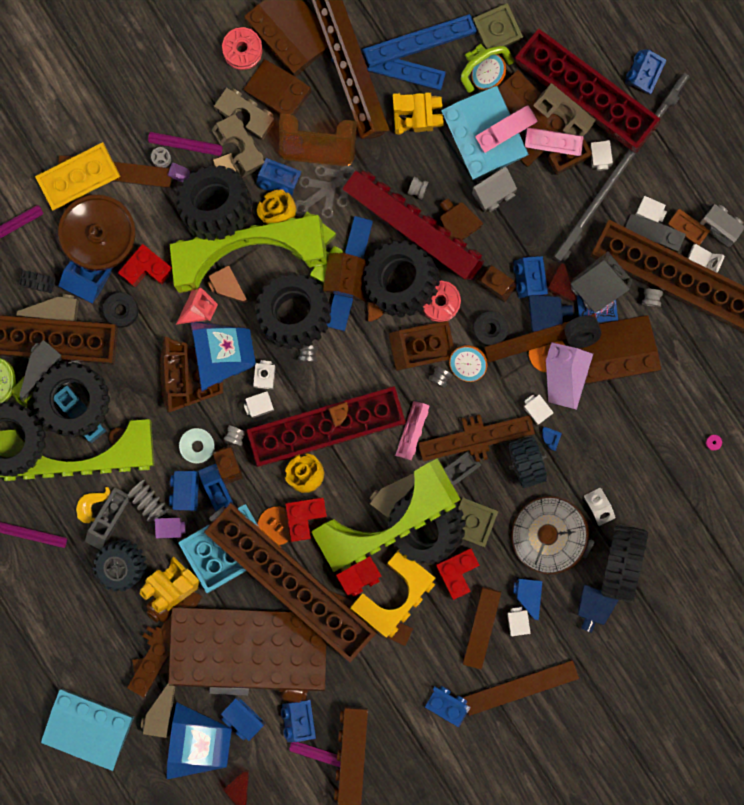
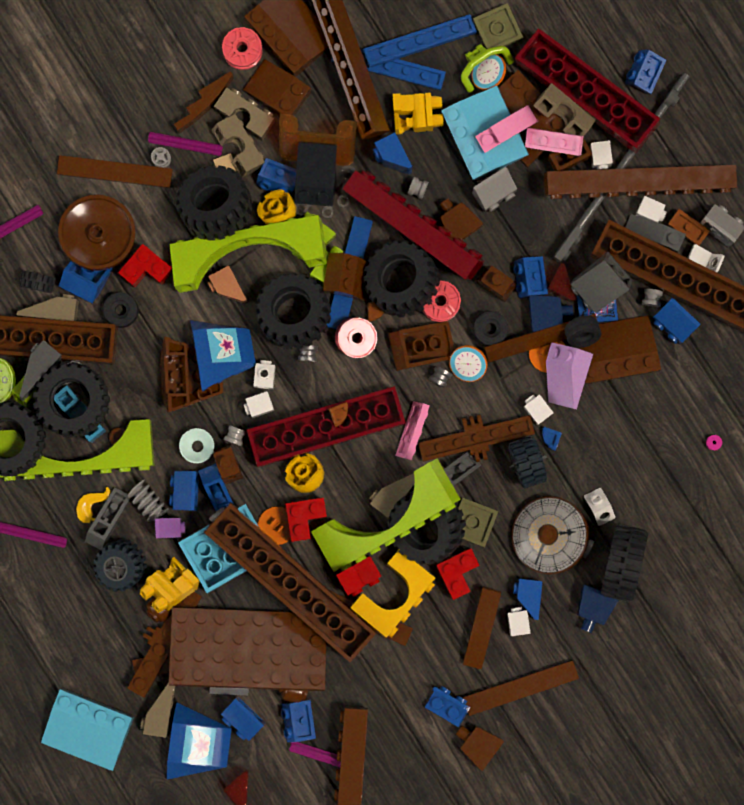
yellow tile [35,142,121,211] -> none
medium lavender slope [168,163,190,182] -> none
coral slope [176,288,218,325] -> none
none -> reddish brown slope [174,71,234,134]
none -> black slope [295,141,337,206]
none -> wheel [335,317,377,358]
none -> blue slope [373,133,412,175]
none -> reddish brown torso [455,725,504,771]
none -> reddish brown brick [544,165,737,200]
none -> blue slope [652,298,700,344]

